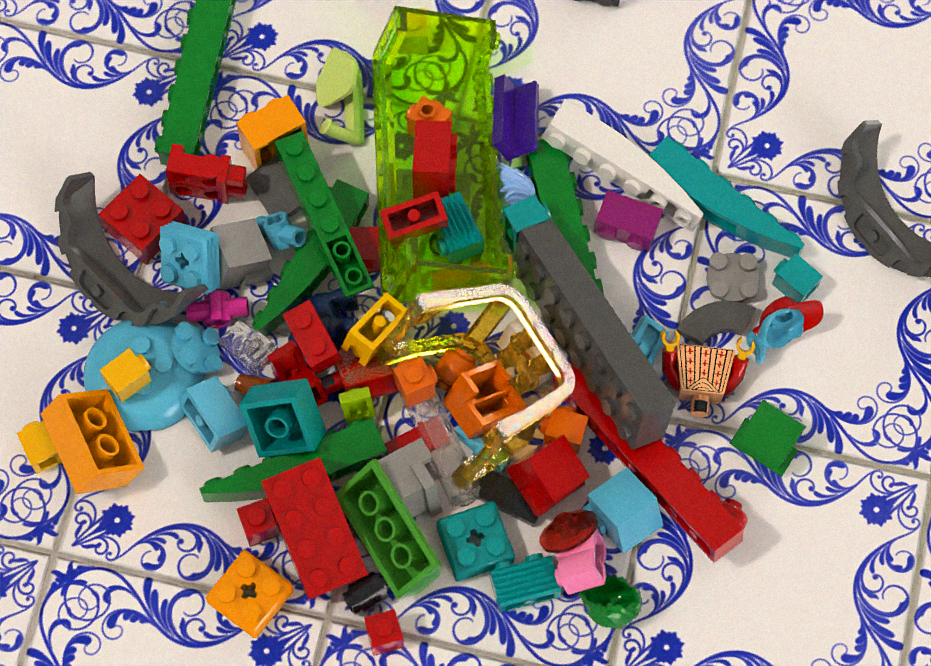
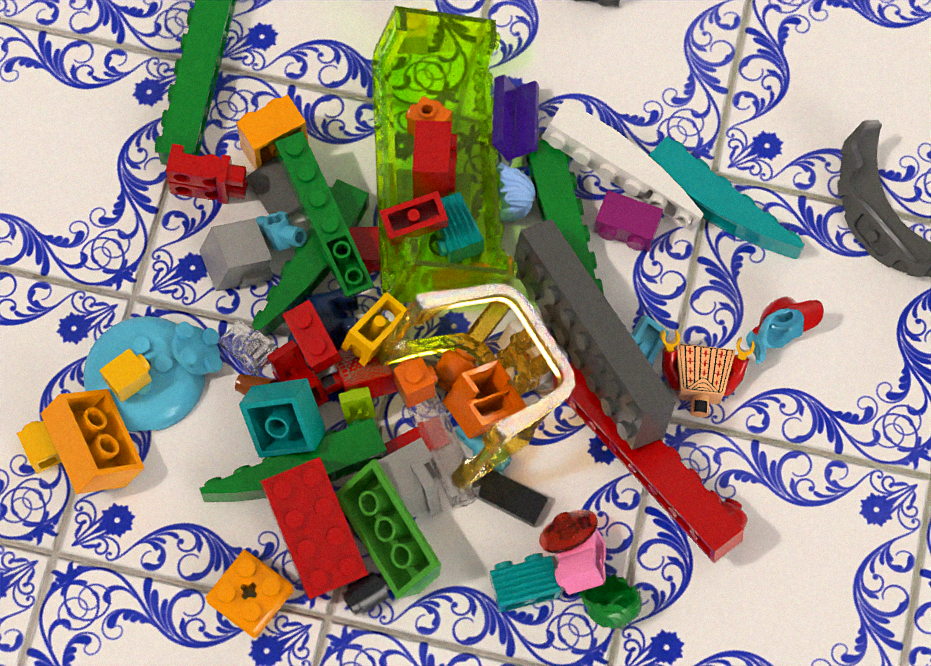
dark grey windscreen [55,172,209,326] -> none
red brick [98,174,187,264] -> none
medium azure brick [159,221,220,295] -> none
medium azure brick [180,375,247,453] -> none
dark pink axle [186,290,250,328] -> none
red brick [237,498,279,547] -> none
yellowish green piece [316,48,365,145] -> none
red brick [364,609,404,656] -> none
teal brick [436,501,515,582] -> none
teal brick [503,194,551,256] -> none
red plate [506,434,590,517] -> none
orange brick [540,406,589,454] -> none
medium azure plate [582,467,663,553] -> none
dark grey tile [676,301,757,346] -> none
light grey piece [706,252,759,302] -> none
green plate [729,400,807,476] -> none
teal brick [772,254,823,303] -> none

